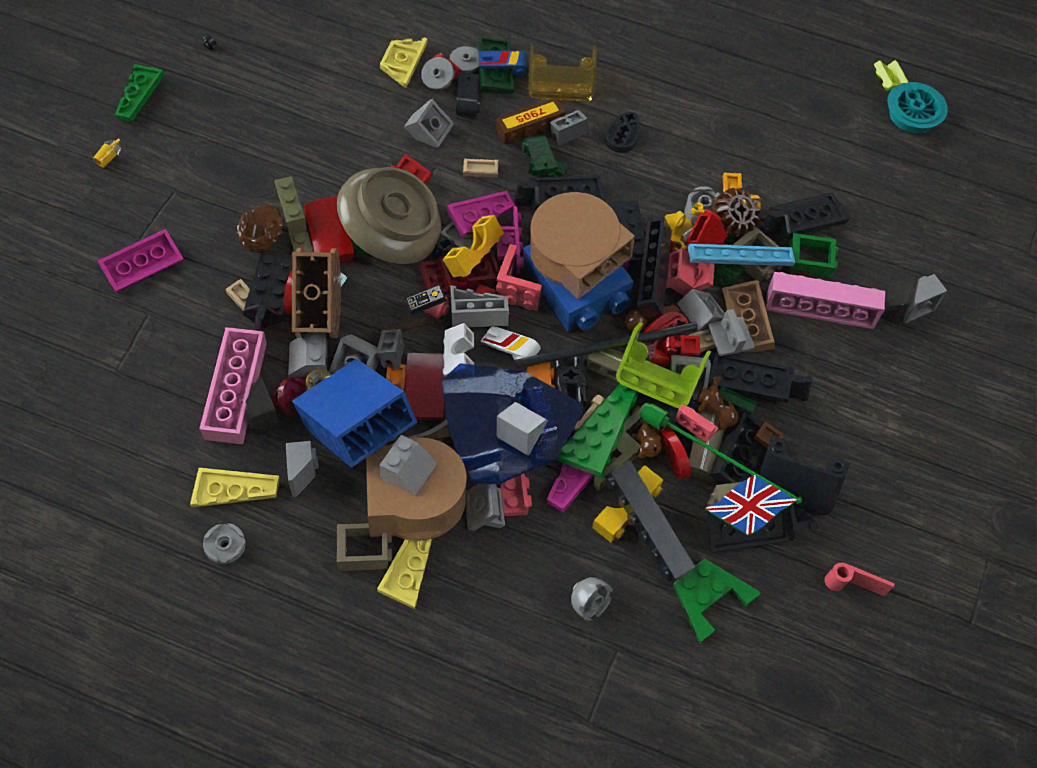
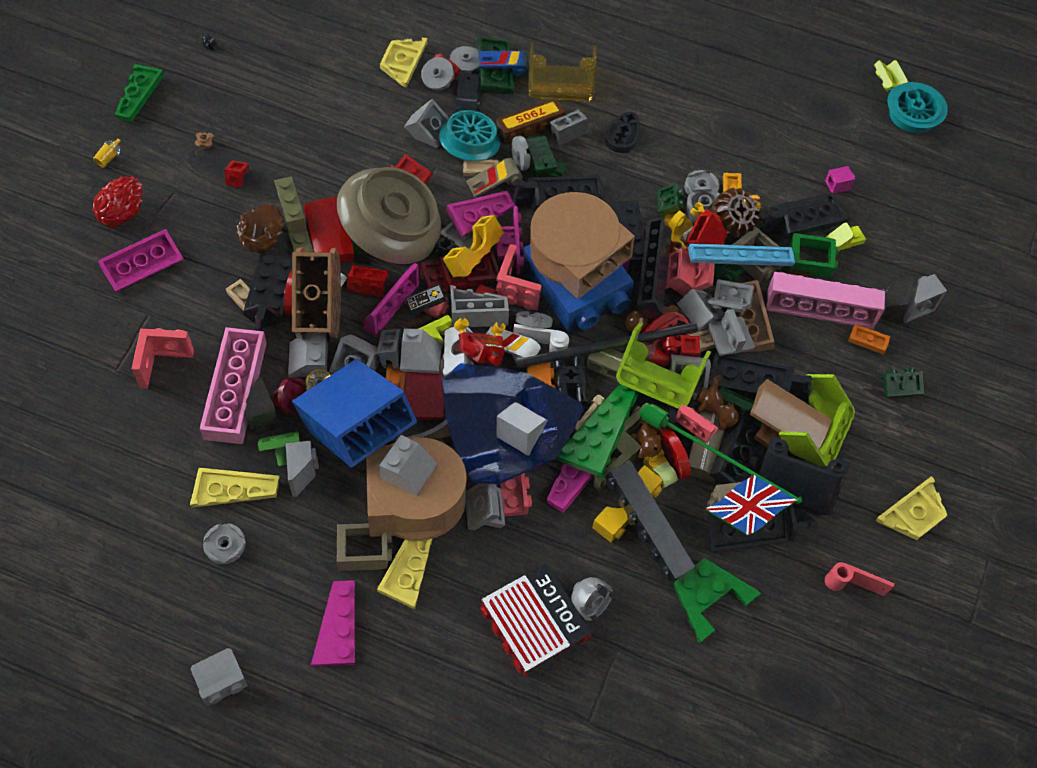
none -> red hair [92,176,143,229]
none -> coral bracket [131,328,194,389]
none -> light grey bracket [191,648,248,706]
none -> medium nougat plate [195,132,214,149]
none -> red bracket [225,160,249,188]
none -> bright green tile [258,431,300,466]
none -> dark pink wing [311,580,355,667]
none -> red bracket [347,265,389,297]
none -> dark pink slope [363,263,419,337]
none -> light grey slope [400,328,442,374]
none -> neon yellow slope [419,315,452,348]
none -> teal piece [439,110,500,161]
none -> red torso [454,318,505,366]
none -> dark tan door [466,158,522,198]
none -> panel [480,563,592,677]
none -> light grey plate [512,136,530,171]
none -> white door [513,324,569,352]
none -> light grey plate [515,311,553,328]
none -> leg [643,448,678,488]
none -> dark green bracket [657,183,686,217]
none -> light grey plate [684,170,720,195]
none -> light grey bracket [707,279,755,312]
none -> medium nougat slope [750,379,831,449]
none -> lime windscreen [779,374,855,468]
none -> dark pink brick [825,166,855,194]
none -> neon yellow slope [826,222,866,251]
none -> orange plate [848,324,890,355]
none -> light yellow wing [876,476,947,540]
none -> dark green bracket [879,368,924,397]

